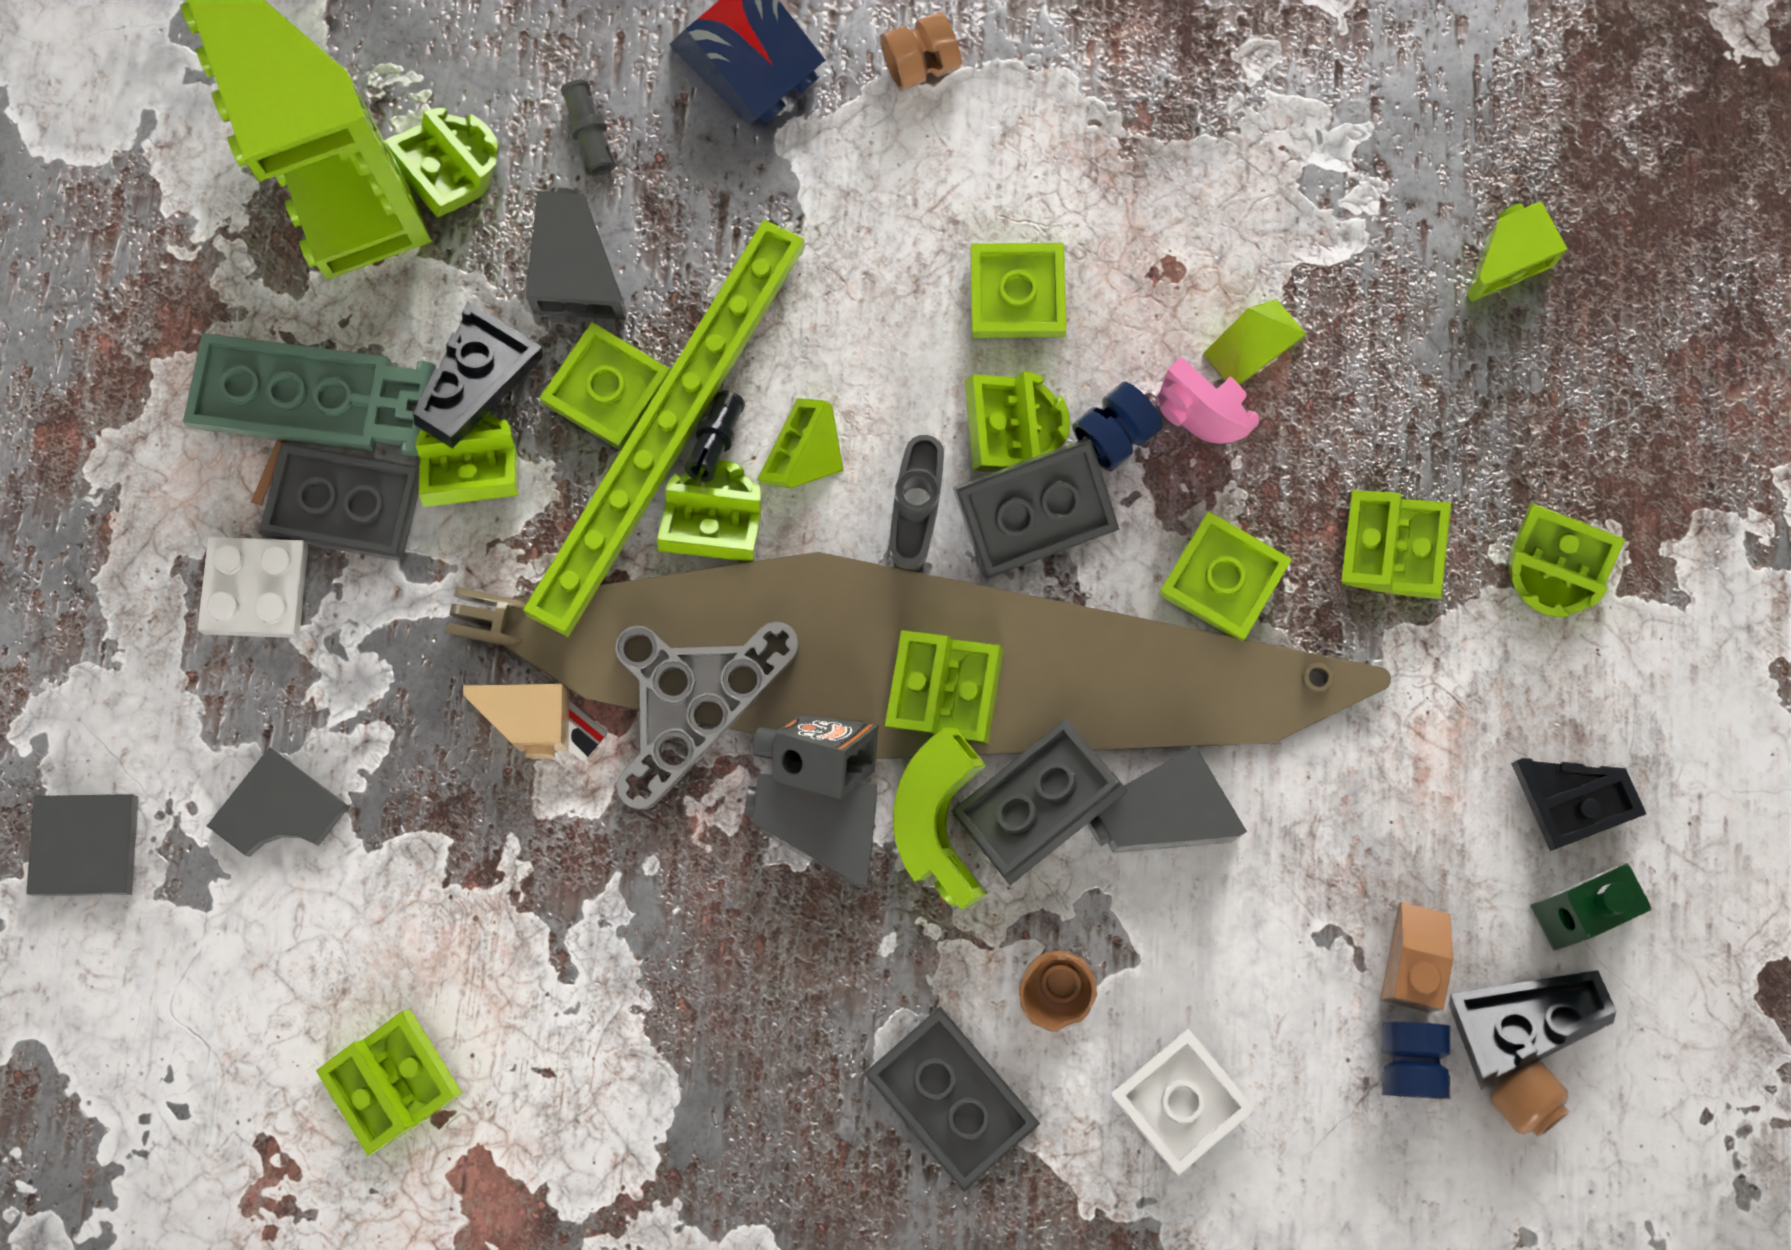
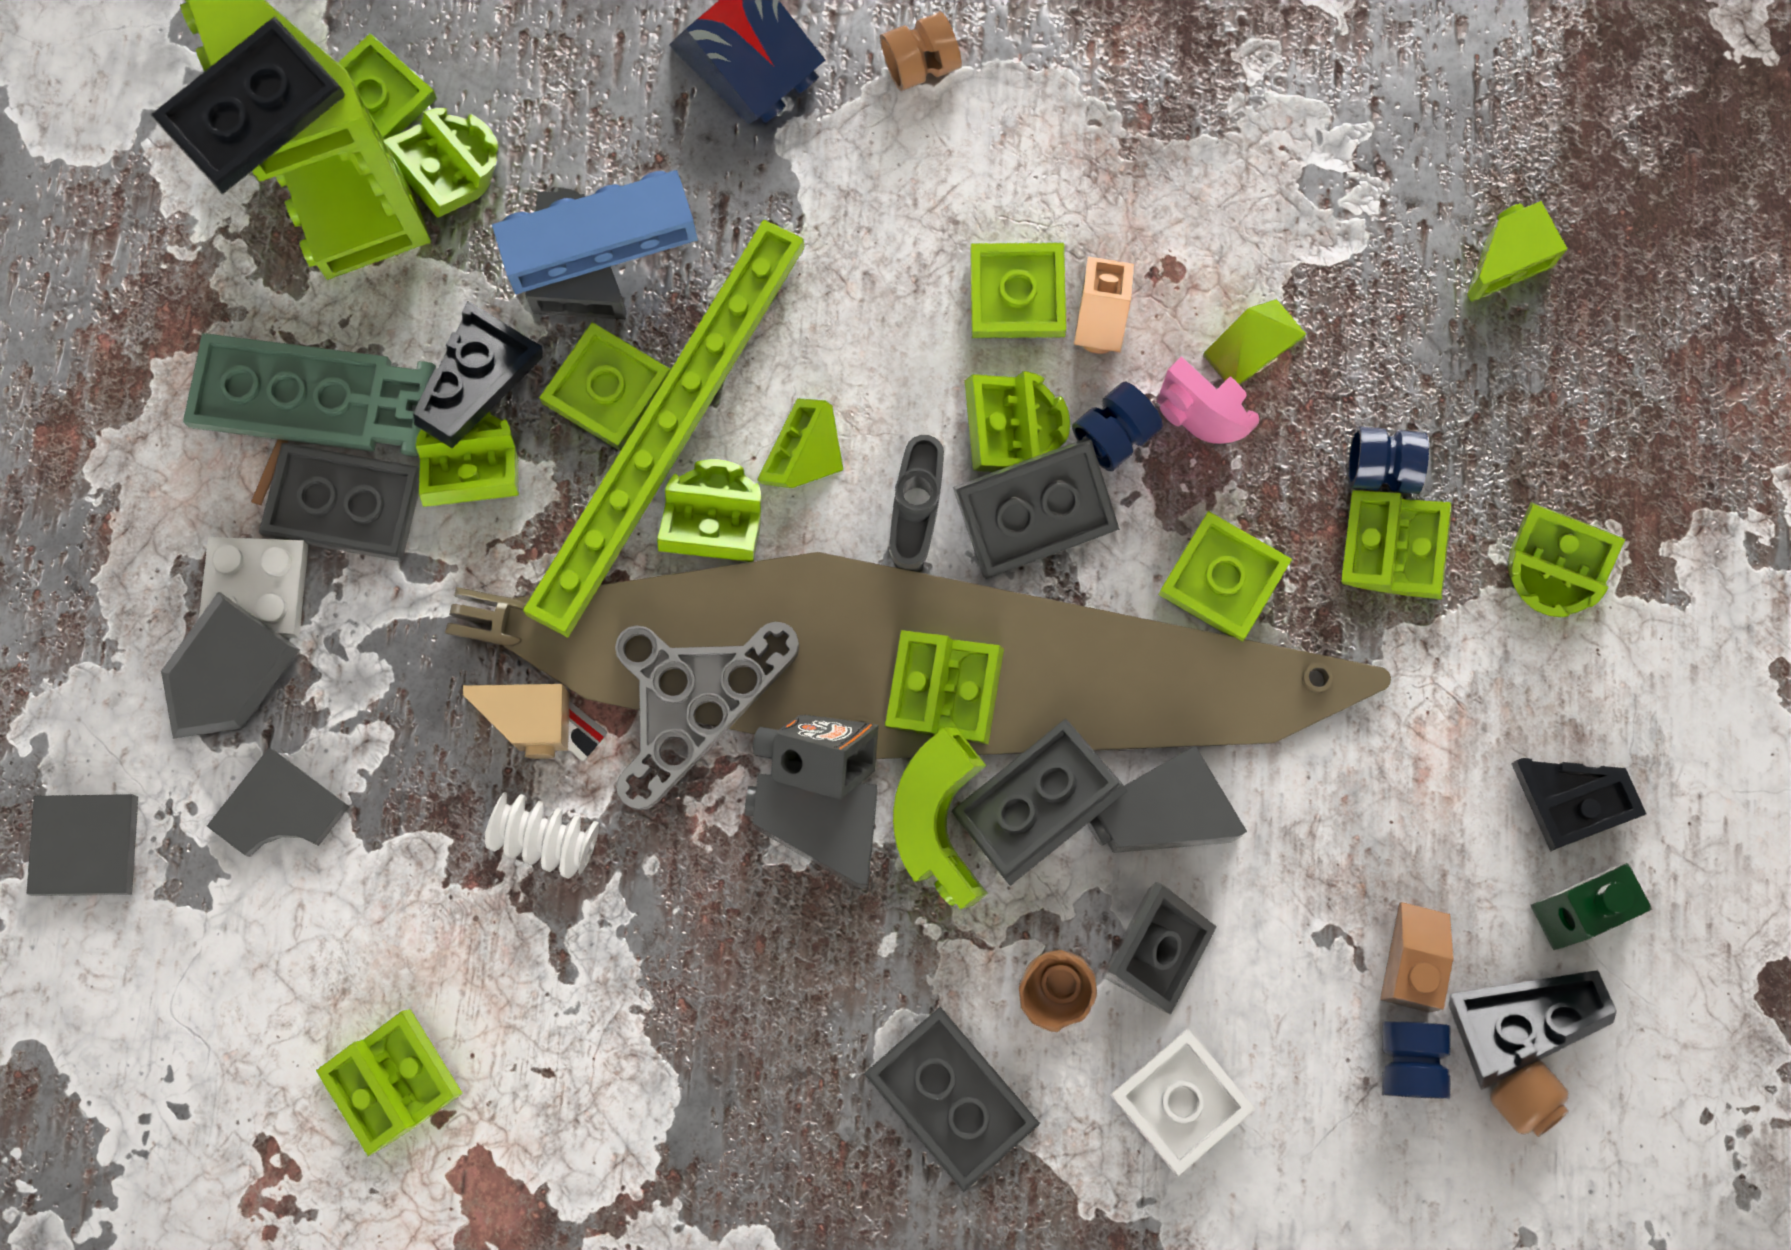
dark grey pin [561,79,616,176] -> none
black pin [684,390,745,482] -> none
none -> black tile [150,16,346,195]
none -> dark grey tile [161,592,300,739]
none -> lime plate [338,33,437,140]
none -> white piece [485,792,599,879]
none -> medium blue brick [492,170,698,295]
none -> light nougat slope [1074,257,1134,354]
none -> dark grey slope [1101,882,1217,1015]
none -> dark blue wheel [1348,426,1429,494]

